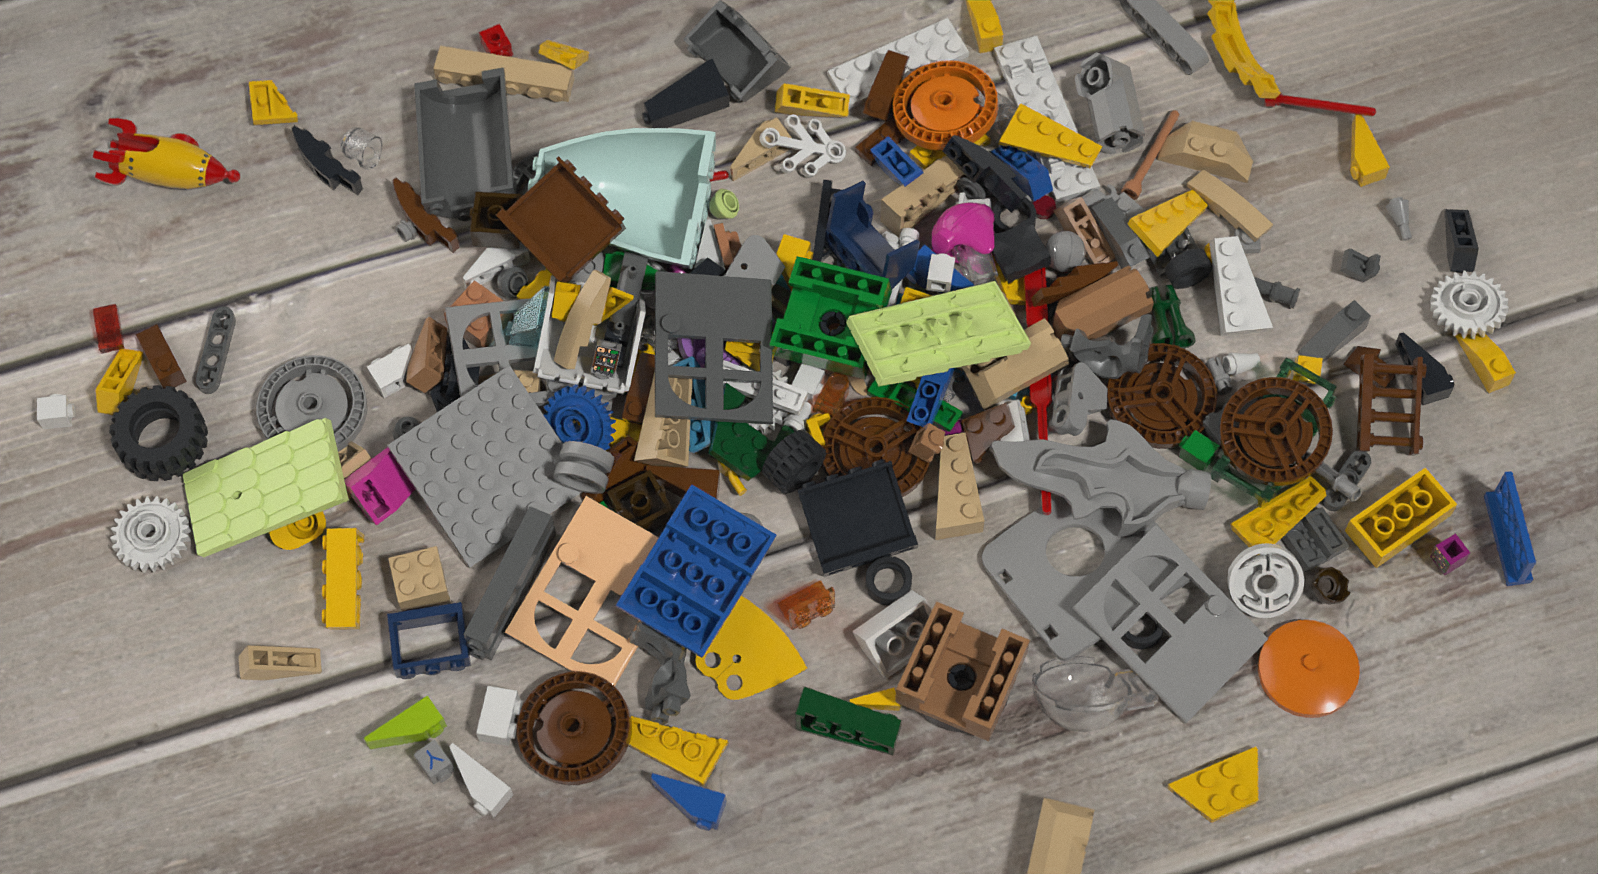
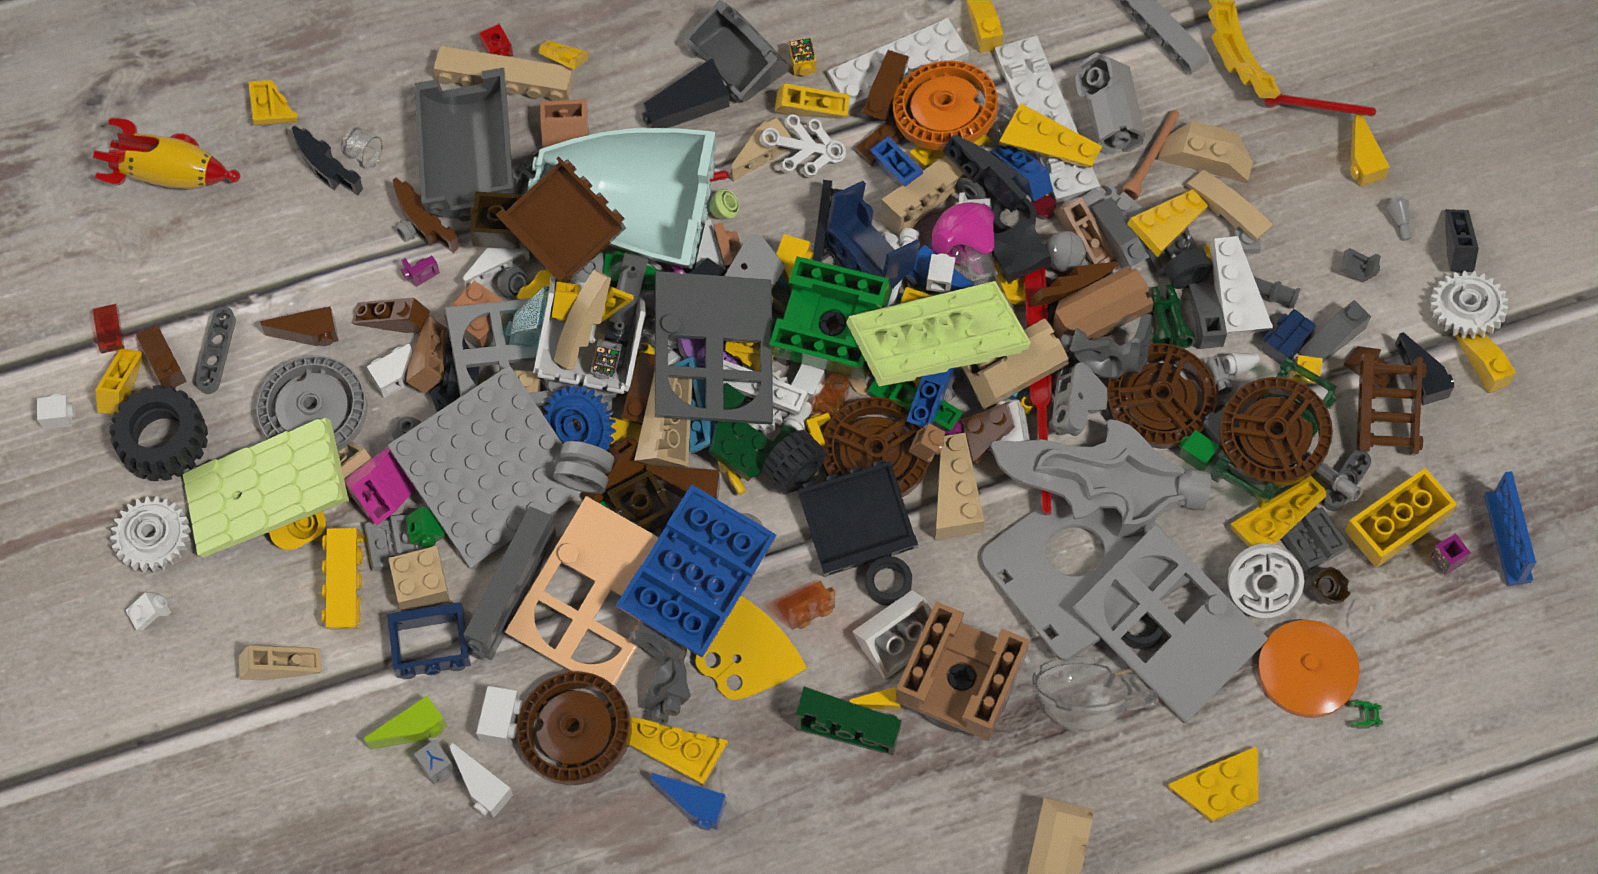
none -> white bracket [126,593,171,631]
none -> reddish brown slope [260,306,339,346]
none -> reddish brown slope [352,298,430,333]
none -> light grey slope [364,514,422,571]
none -> magenta bracket [401,255,440,287]
none -> green brick [405,507,445,548]
none -> nougat slope [540,99,589,148]
none -> brick [789,38,816,76]
none -> dark grey slope [1188,282,1227,349]
none -> dark blue brick [1262,309,1316,367]
none -> green piece [1349,701,1383,729]

